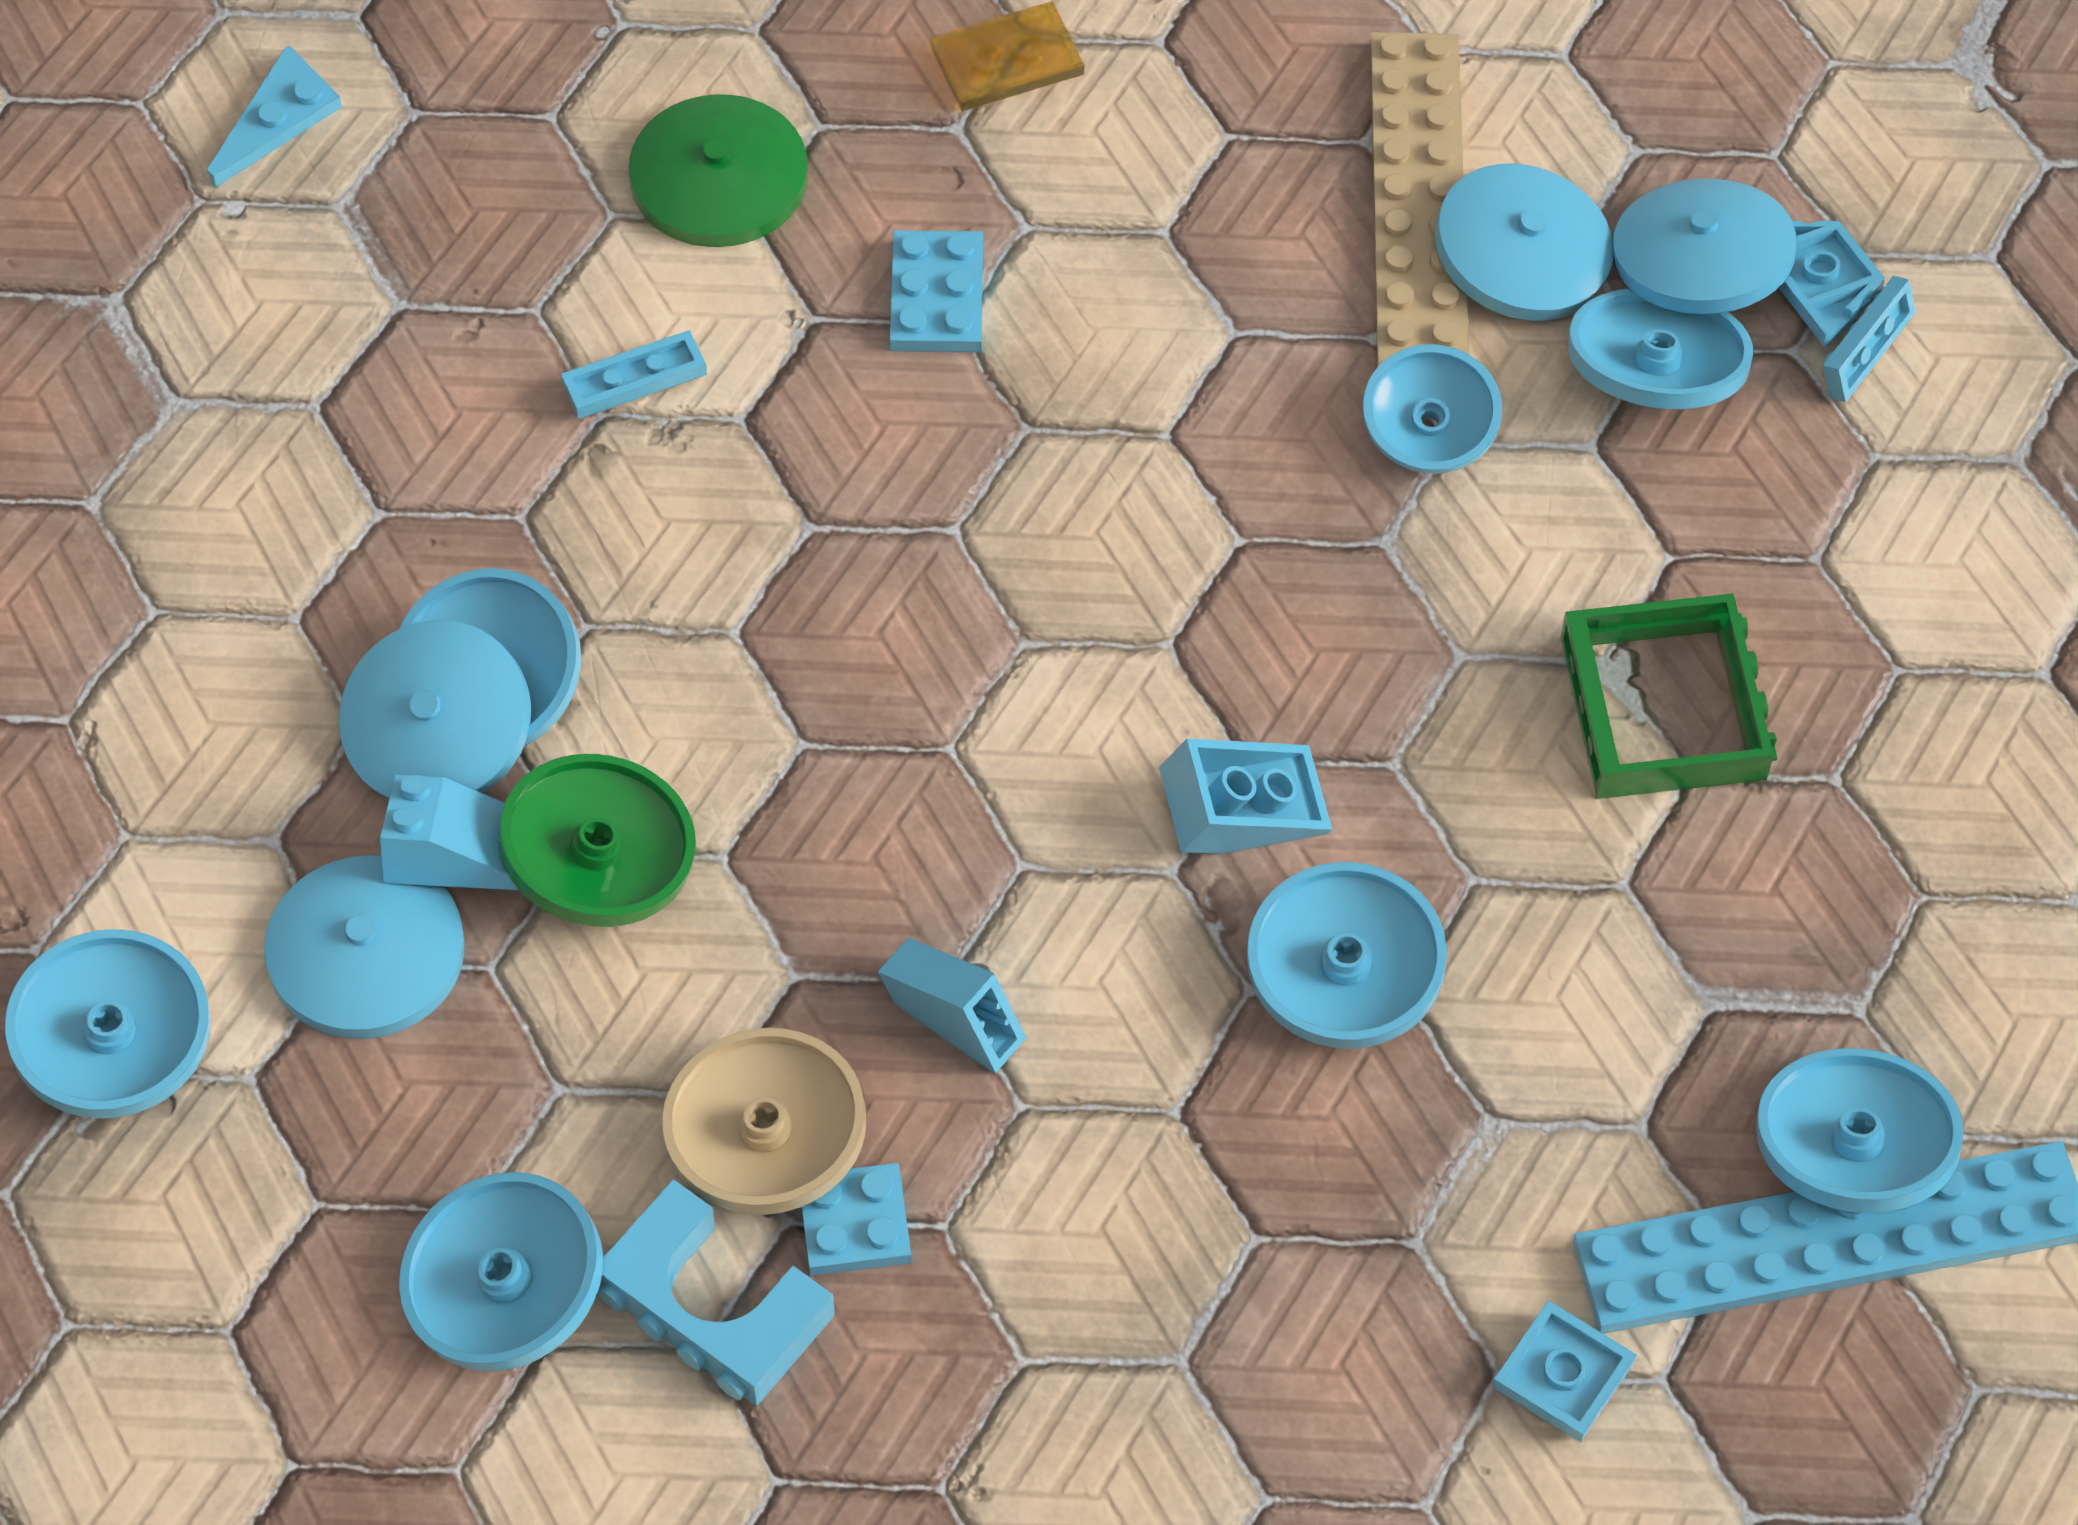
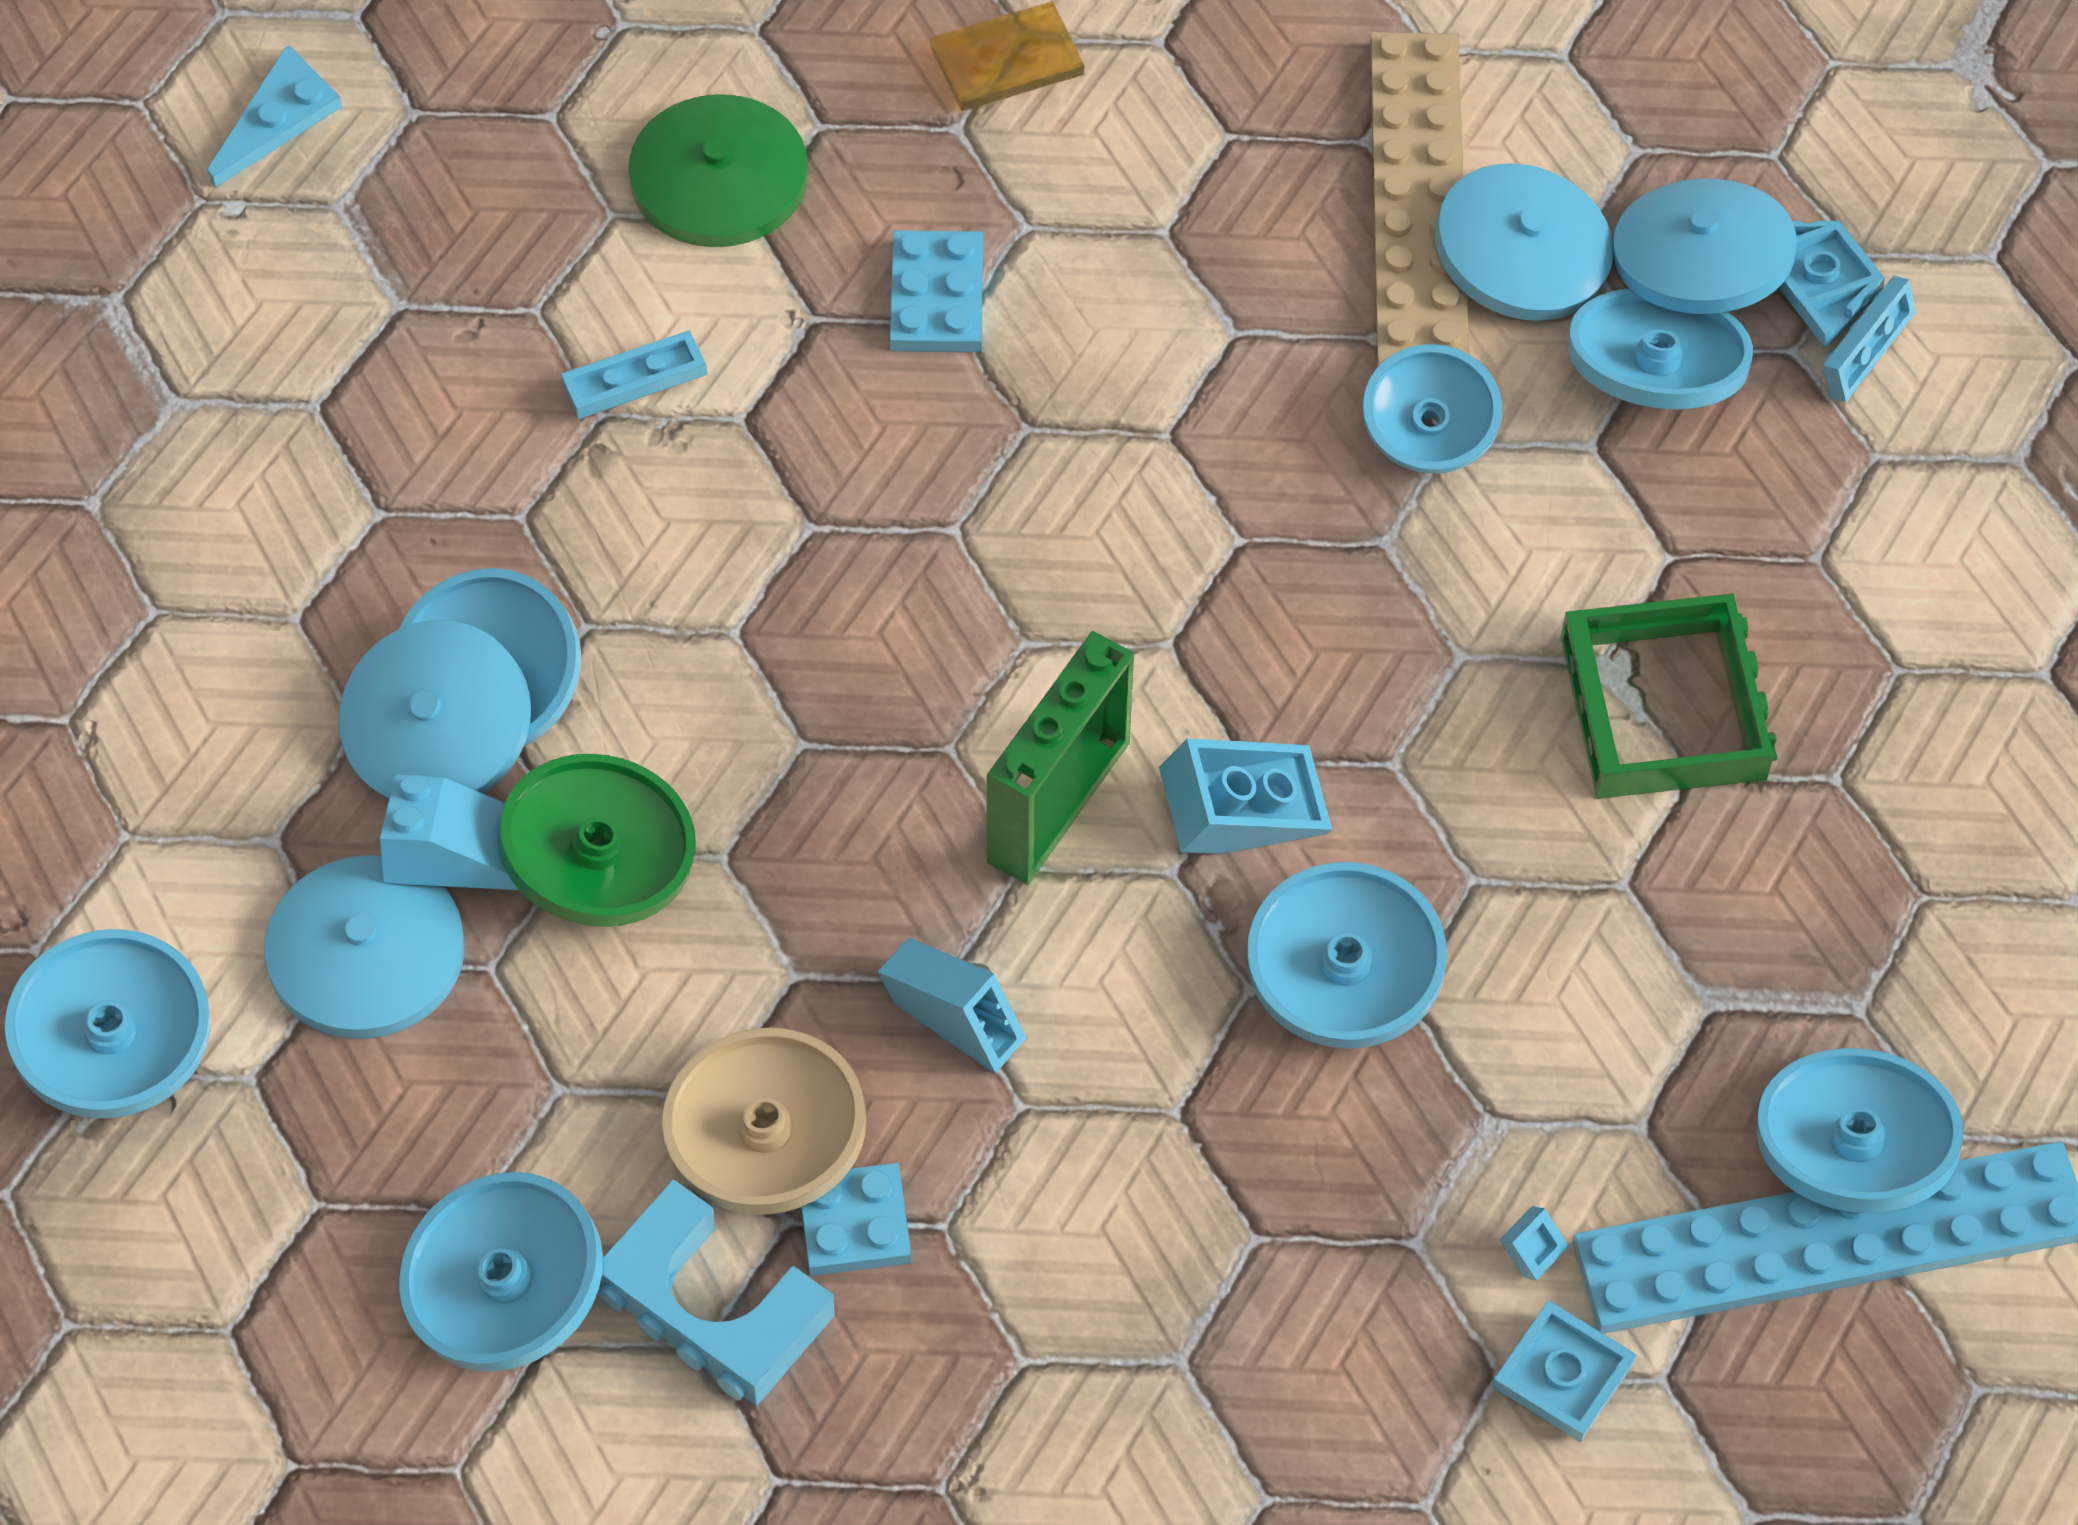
none -> green window [987,630,1134,885]
none -> medium azure plate [1500,1206,1569,1281]

